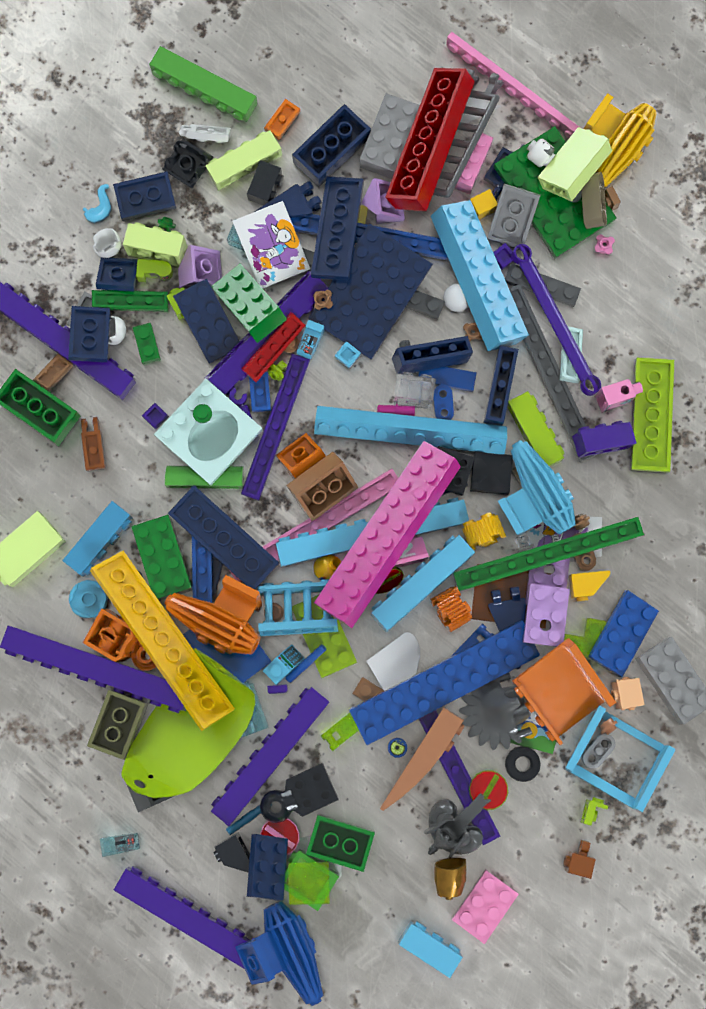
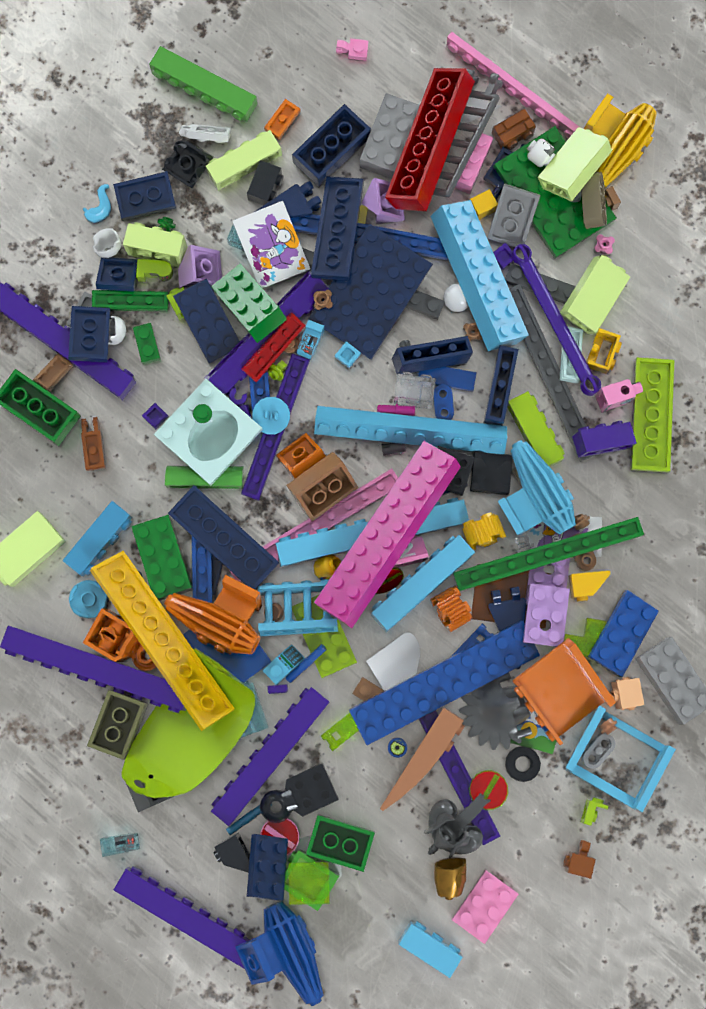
none -> medium azure piece [252,397,290,434]
none -> bright pink plate [336,38,368,61]
none -> dark grey pin [381,443,406,456]
none -> dark orange brick [491,109,536,150]
none -> yellowish green brick [560,255,630,334]
none -> yellow window [586,328,622,374]

